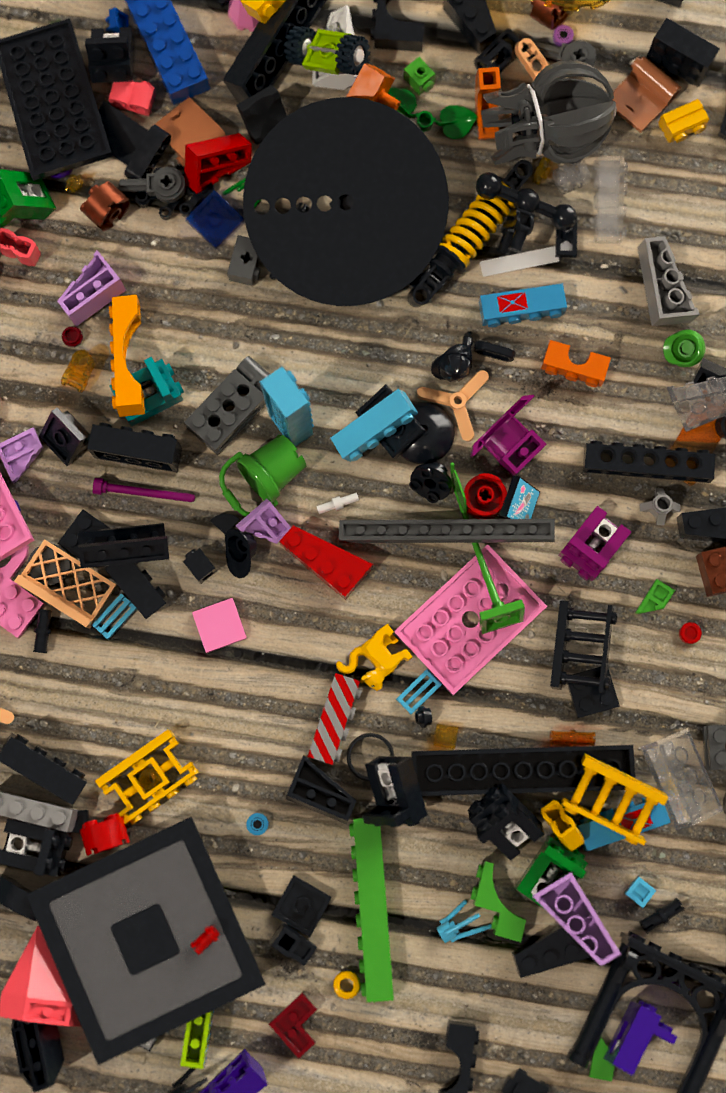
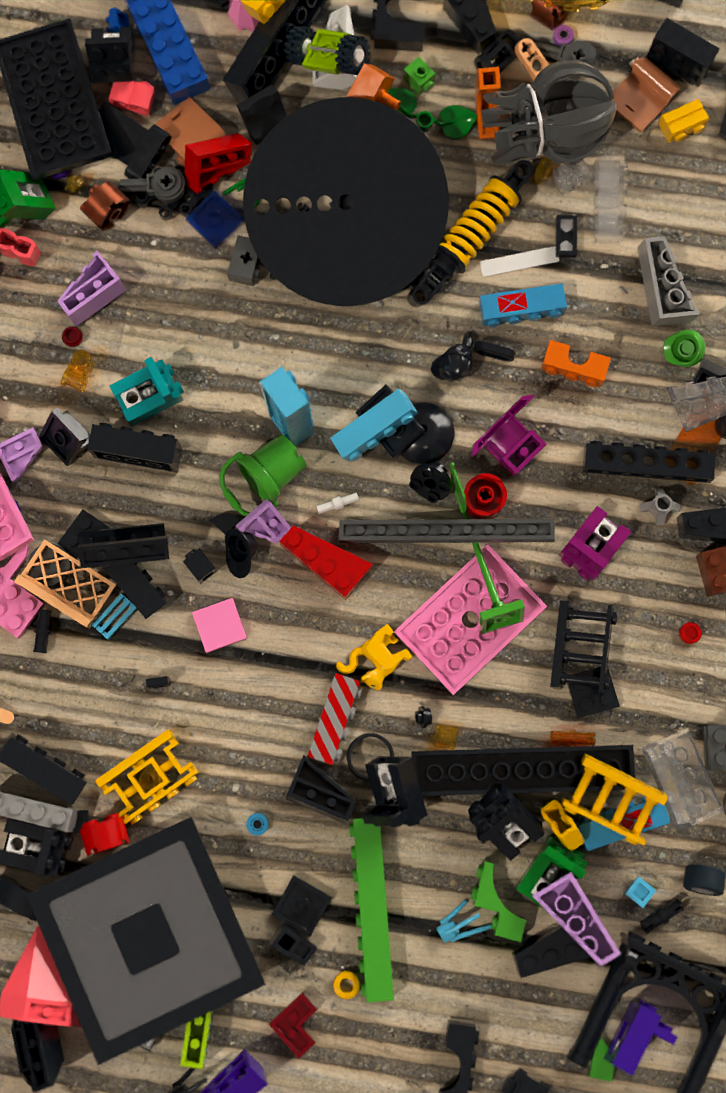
magenta piece [93,477,196,502] -> none
light orange arch [109,295,145,417] -> none
dark grey hinge [184,356,270,456] -> none
red pin [190,925,220,955] -> none
medium azure tile [396,669,442,715] -> none
light nougat piece [416,370,489,442] -> none
black connector [476,172,577,255] -> none
tile [500,475,540,519] -> none
bright green tile [635,579,675,614] -> none
none -> black tile [146,676,171,689]
none -> black wheel [683,864,726,896]

